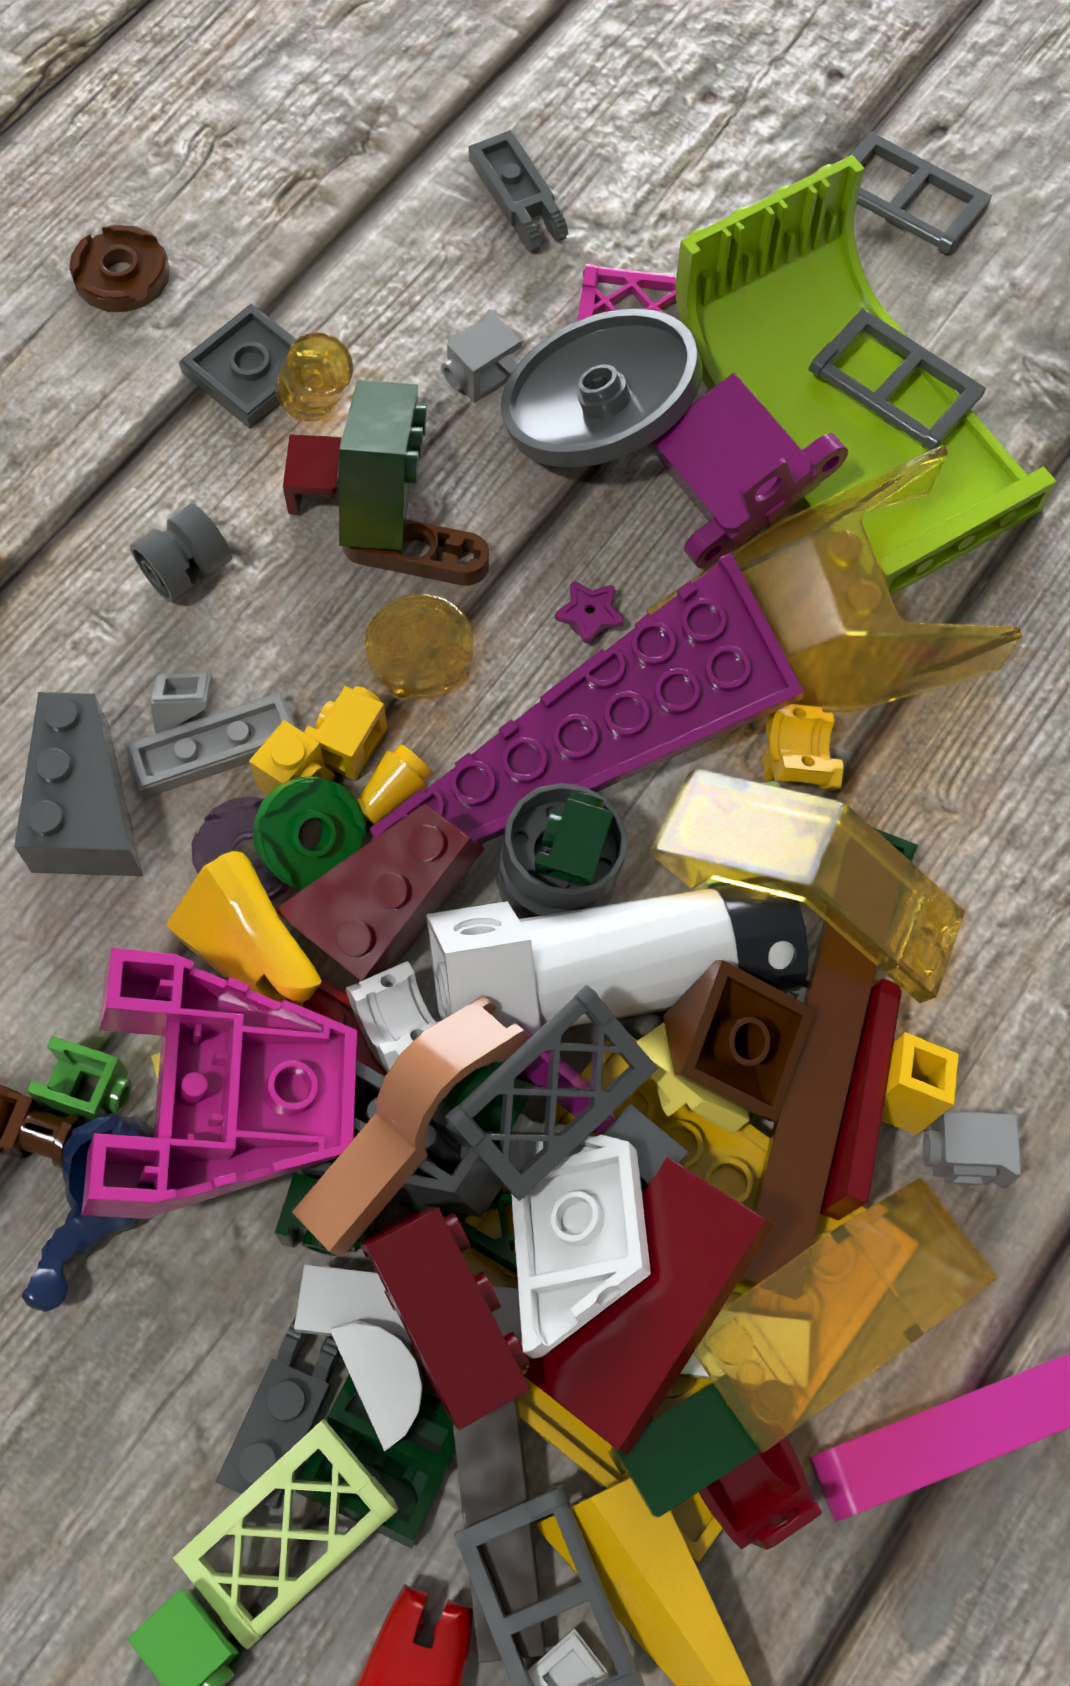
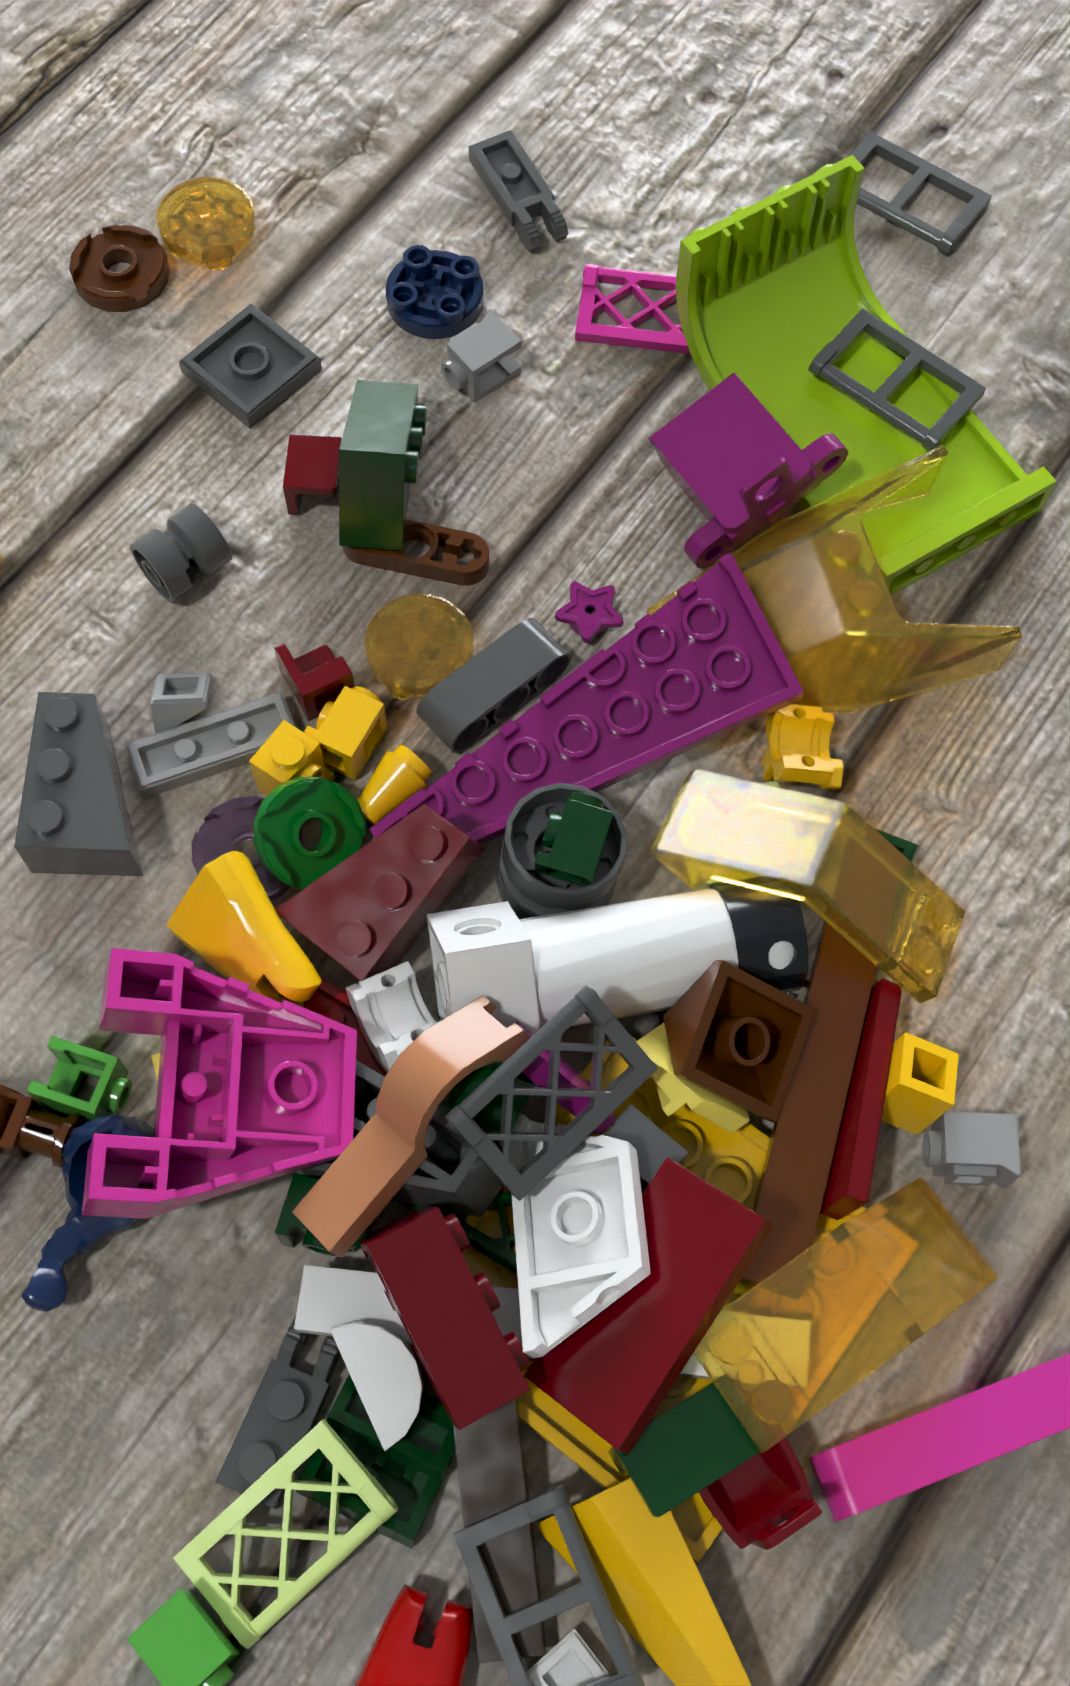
clear yellow wheel [275,332,353,421] -> none
dark grey dish [501,309,703,467] -> none
none -> clear yellow tile [157,177,256,271]
none -> dark red panel [274,643,355,721]
none -> dark blue tile [386,245,484,339]
none -> dark grey beam [416,618,571,753]

